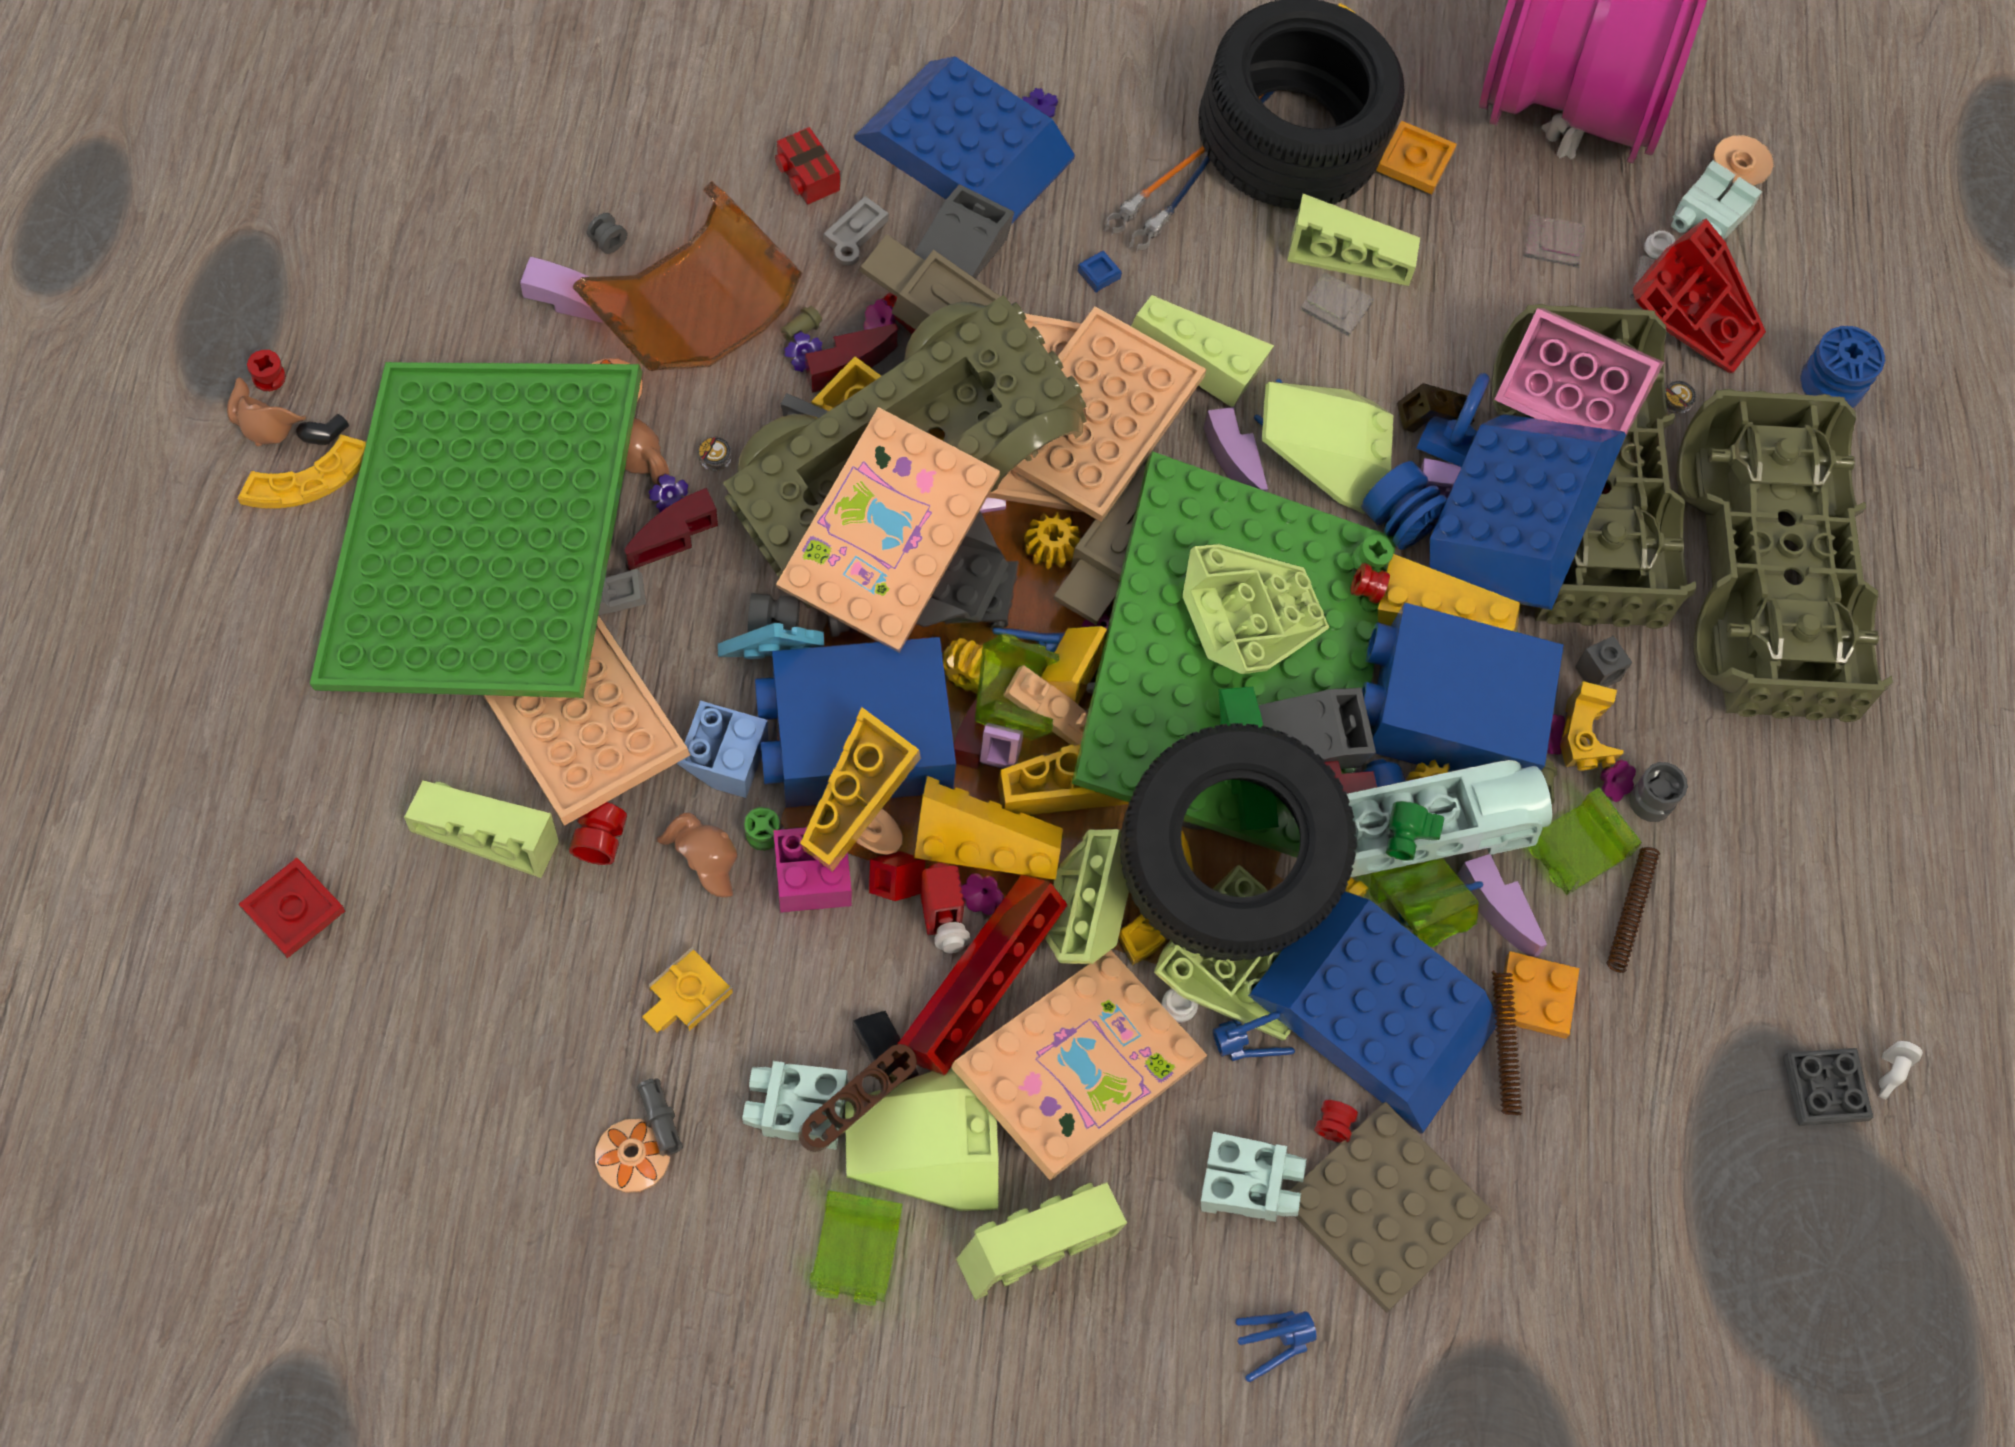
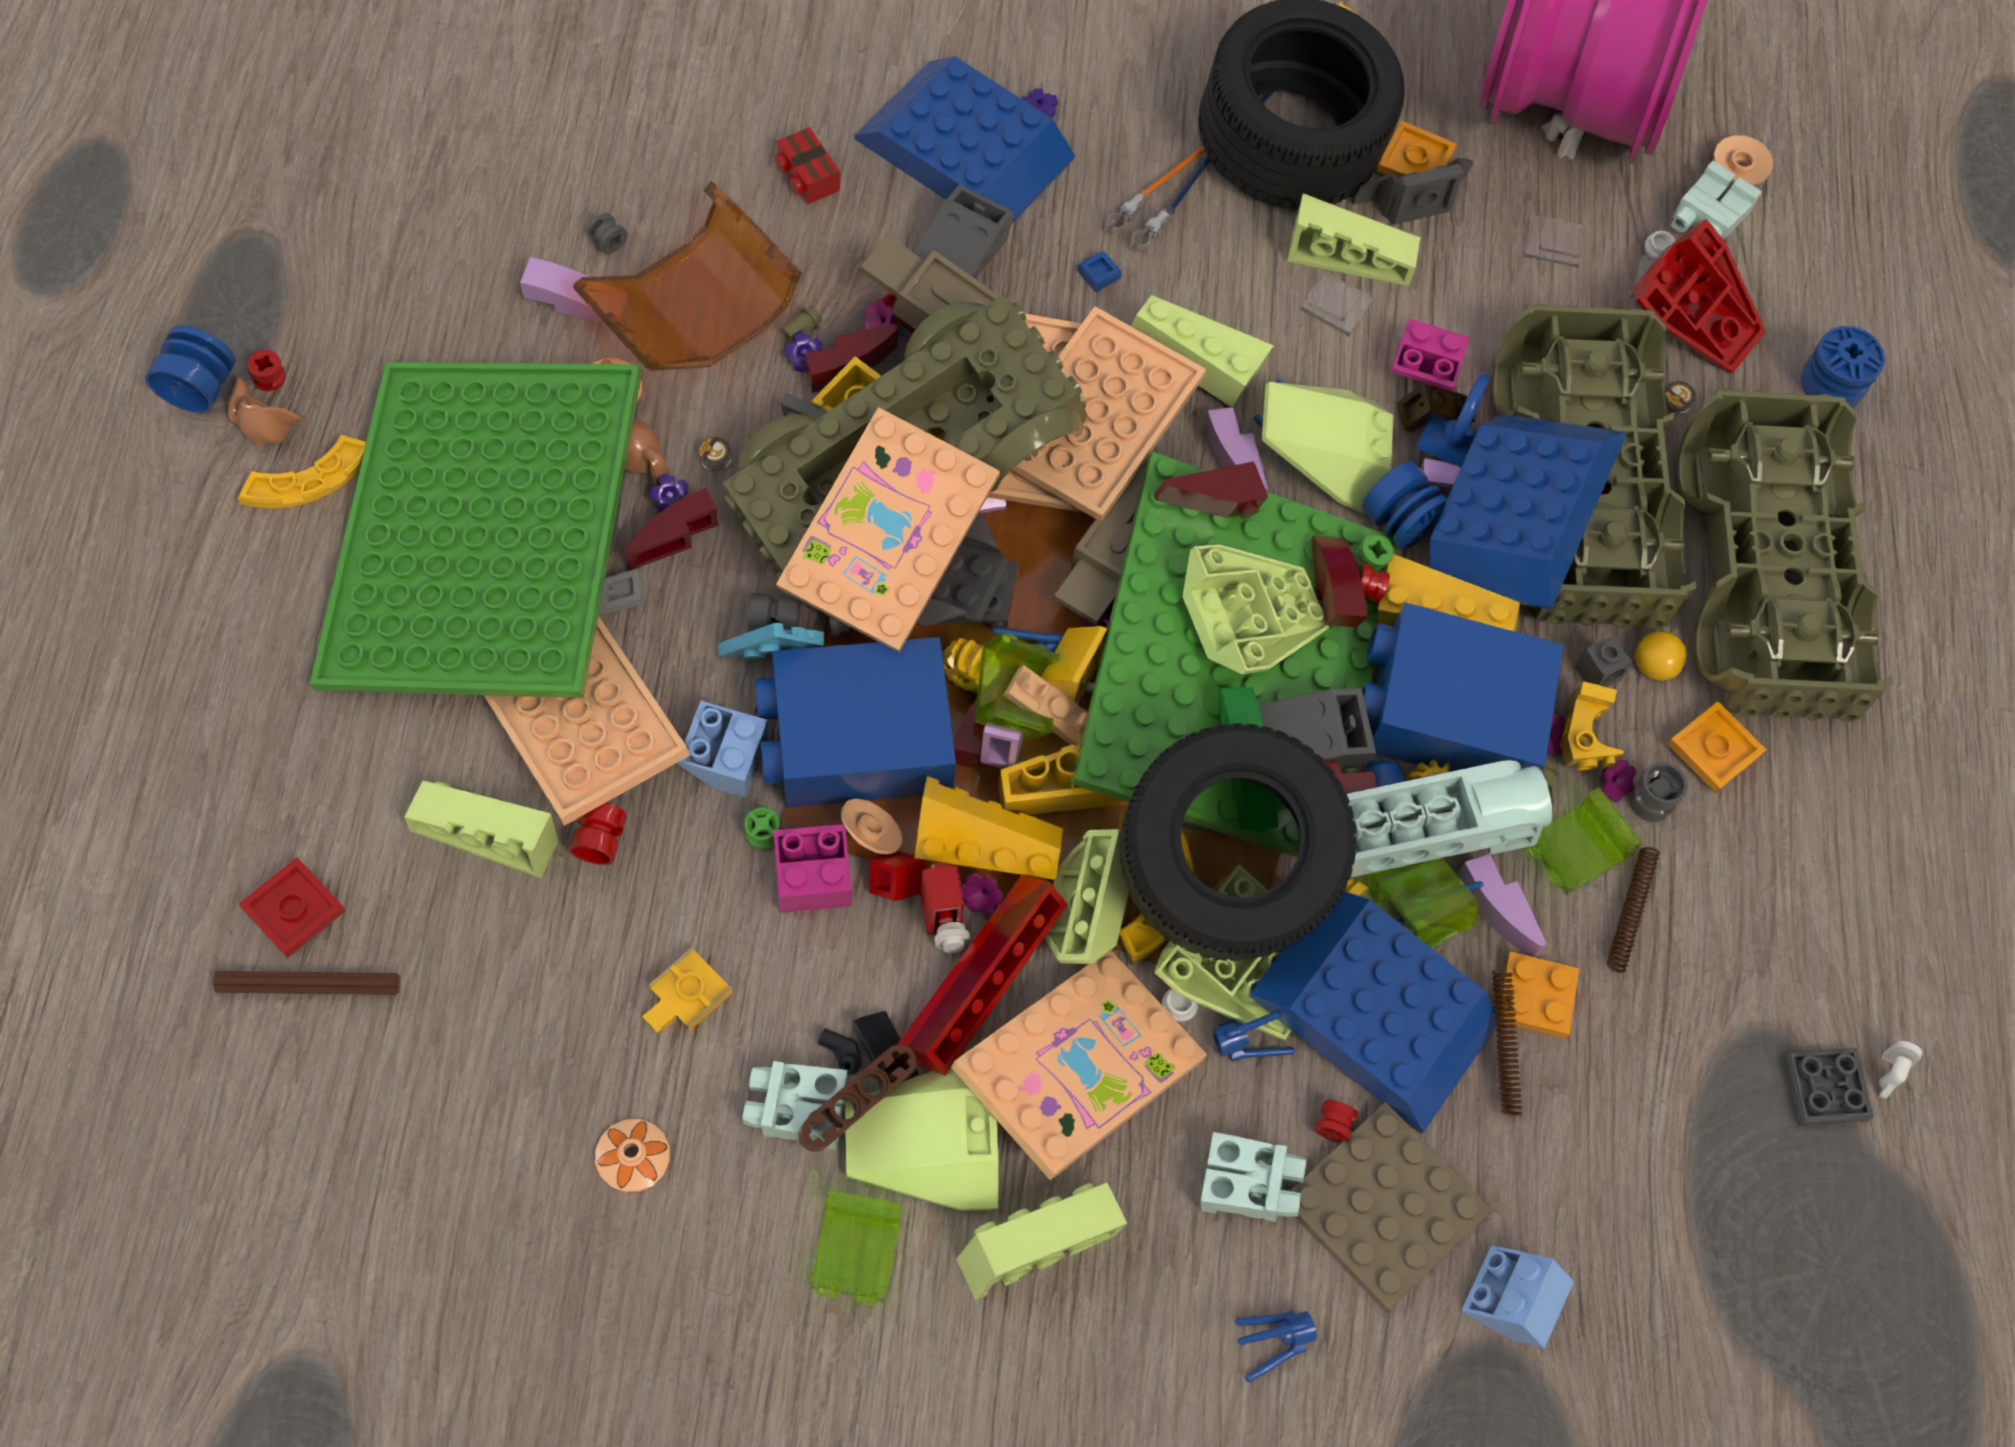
black arm [296,414,349,445] -> none
dark grey pin [637,1078,683,1156] -> none
nougat hair [656,813,737,898] -> none
yellow wedge [800,707,921,872] -> none
light grey hinge [823,196,889,265] -> none
yellow gear [1024,512,1080,570] -> none
green piece [1386,801,1445,861] -> none
bright pink slope [1494,308,1664,435] -> none
none -> blue wheel [145,325,236,413]
none -> reddish brown axle [213,971,400,995]
none -> black arm [818,1028,862,1075]
none -> dark red slope [1153,461,1268,518]
none -> dark red slope [1311,536,1368,628]
none -> dark grey piece [1352,158,1474,225]
none -> dark pink slope [1391,318,1470,391]
none -> light blue slope [1461,1245,1574,1349]
none -> yellow hair [1634,630,1687,681]
none -> light orange plate [1667,701,1767,793]

